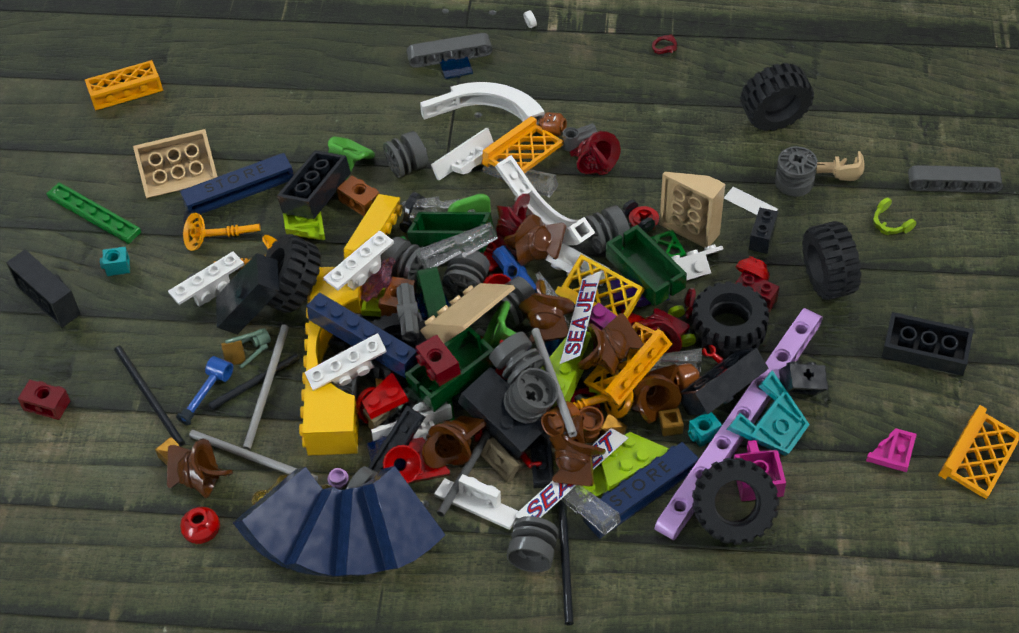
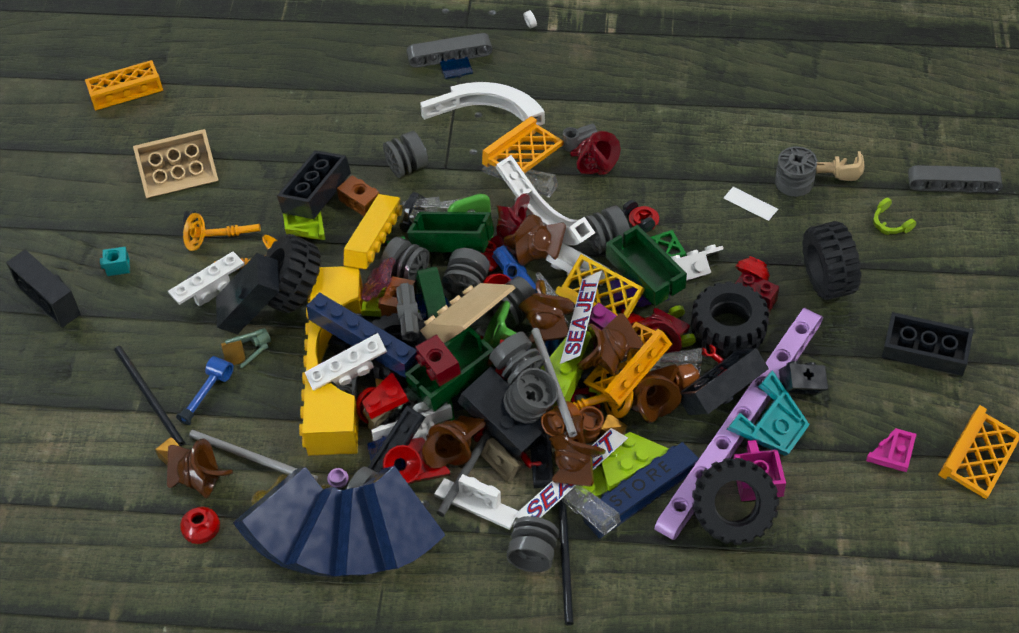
dark red brick [18,380,70,420] -> none
green tile [46,182,141,244] -> none
dark blue brick [180,153,294,214] -> none
black piece [208,353,299,410] -> none
light grey piece [243,325,289,450] -> none
white bracket [323,231,394,291] -> none
bright green piece [328,136,375,181] -> none
clear slope [415,223,498,269] -> none
white bracket [431,128,494,180] -> none
dark orange head [539,112,567,136] -> none
dark red piece [652,34,677,54] -> none
tan slope [659,172,725,248] -> none
pearl gold slope [659,408,684,436] -> none
dark red piece [684,288,696,319] -> none
teal brick [688,412,722,447] -> none
black tyre [740,63,814,131] -> none
black brick [749,207,778,254] -> none

